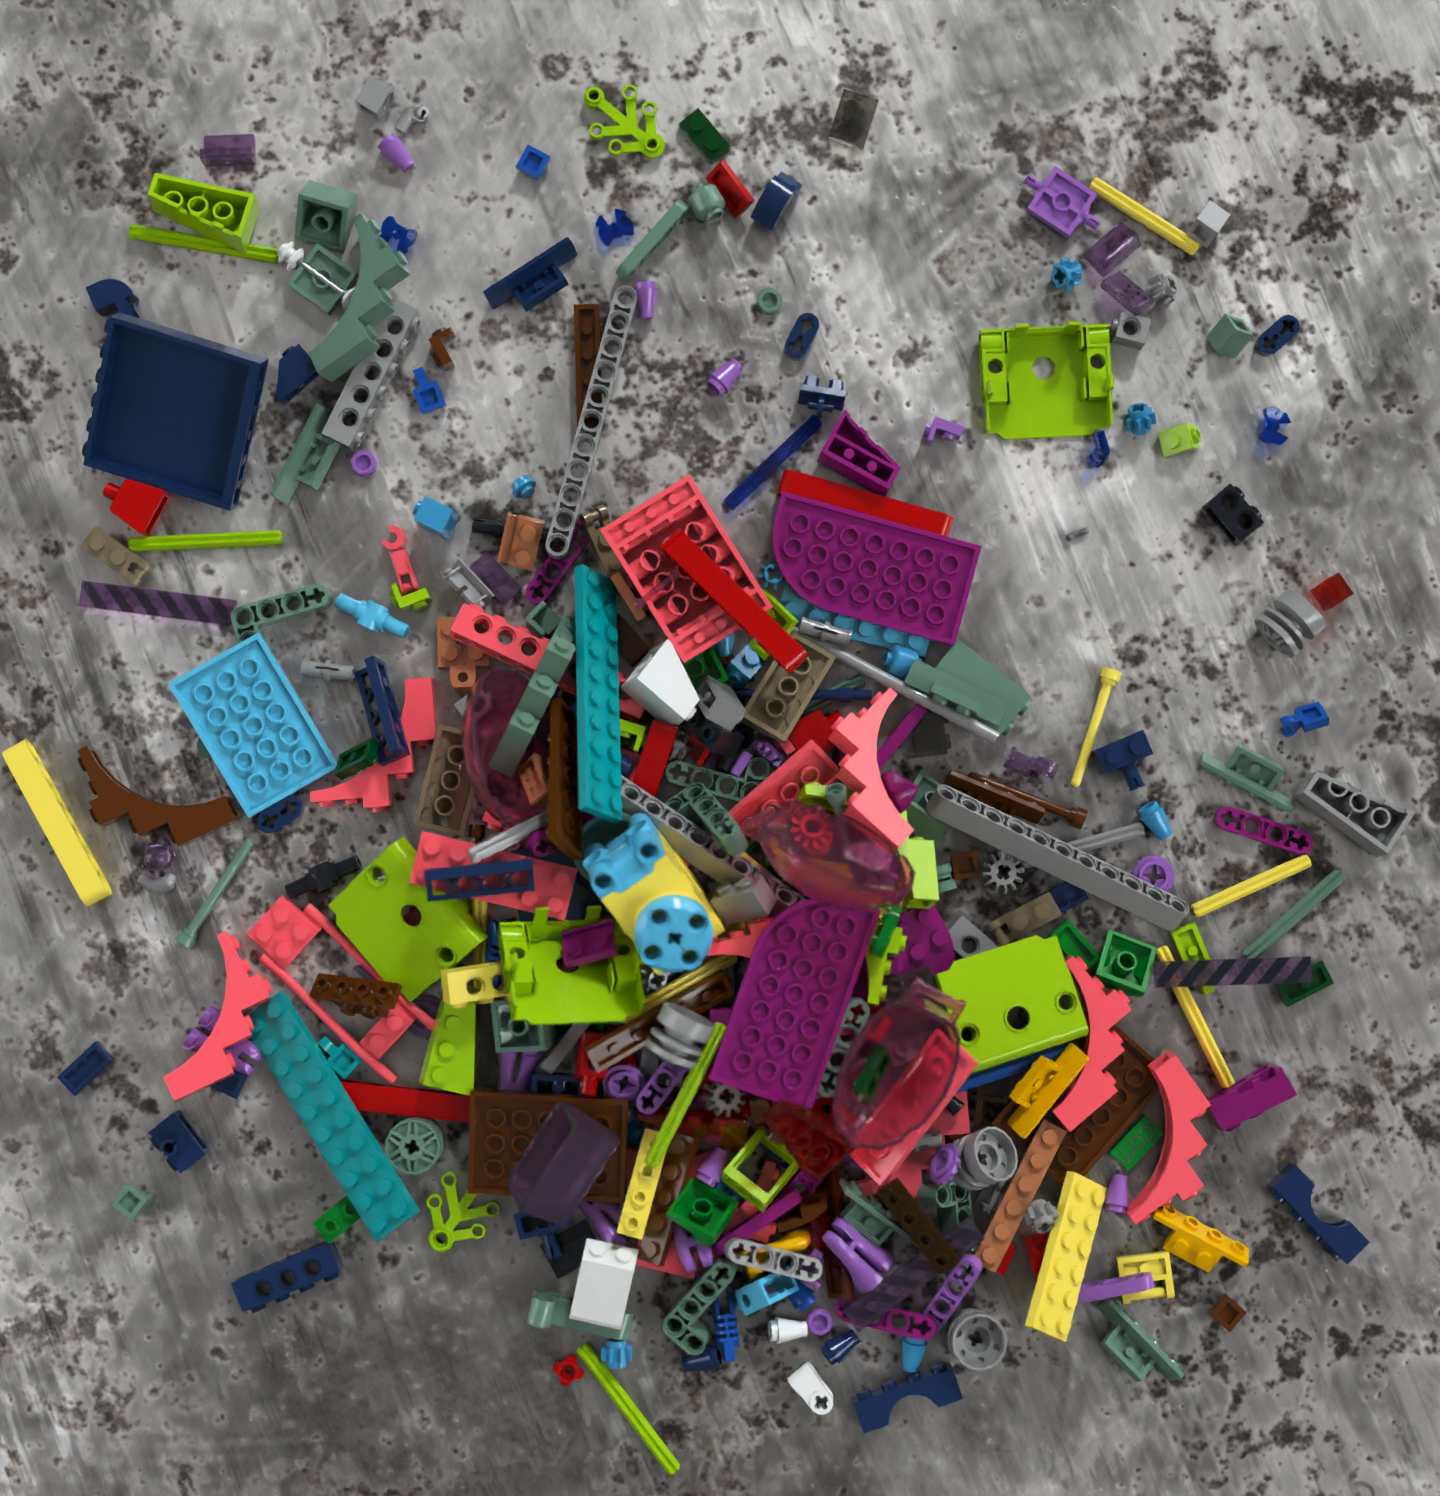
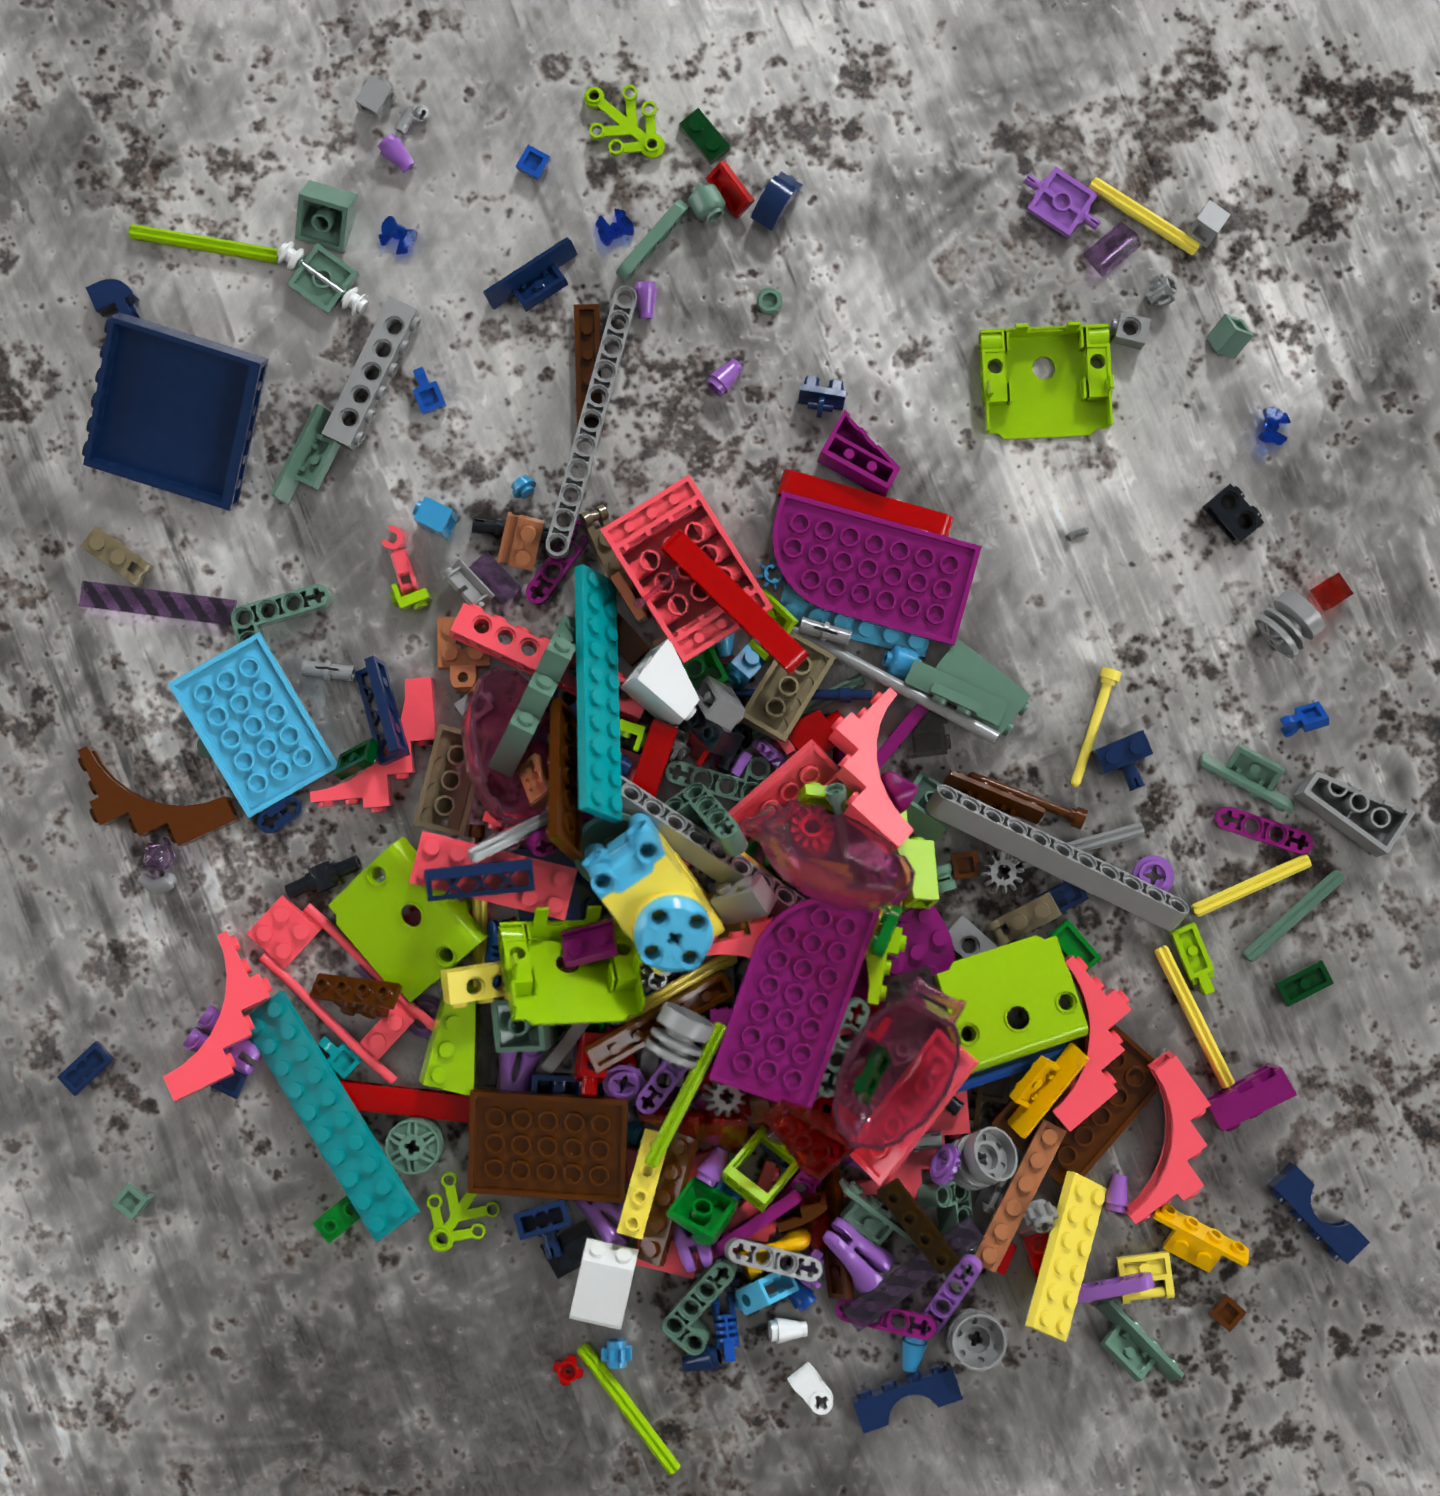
light yellow beam [2,739,112,907] -> none
red torso [103,479,171,536] -> none
lime axle [128,530,283,552] -> none
lime wedge [148,173,259,254] -> none
dark blue brick [149,1110,211,1174] -> none
sand green piece [174,838,254,950] -> none
clear purple panel [200,134,256,167] -> none
dark blue brick [231,1240,344,1313] -> none
dark blue slope [276,344,320,405] -> none
sand green arch [308,213,410,382] -> none
medium azure pin [335,593,411,639] -> none
medium lavender tile [351,450,377,477] -> none
reddish brown bracket [428,327,456,371] -> none
clear purple windscreen [508,1101,620,1227] -> none
sand green panel [524,600,561,638] -> none
sand green beam [527,1290,634,1340] -> none
clear blue axle [724,415,822,510] -> none
dark blue beam [784,313,819,361] -> none
medium lavender tile [806,1308,833,1336] -> none
dark blue cone [820,1329,860,1366] -> none
clear smoke plate [828,89,879,150] -> none
medium lavender bracket [923,417,964,446] -> none
clear purple connector [1003,746,1059,779] -> none
dark azure gear [1051,257,1084,291] -> none
clear blue arm [1087,431,1110,468] -> none
green slope [1093,929,1157,996] -> none
clear purple plate [1100,271,1156,317] -> none
green tile [1108,1114,1164,1171] -> none
dark azure gear [1123,403,1156,435] -> none
dark azure cone [1138,801,1173,841] -> none
tile [1153,956,1312,988] -> none
lime bracket [1158,423,1201,457] -> none
dark blue beam [1255,315,1300,357] -> none

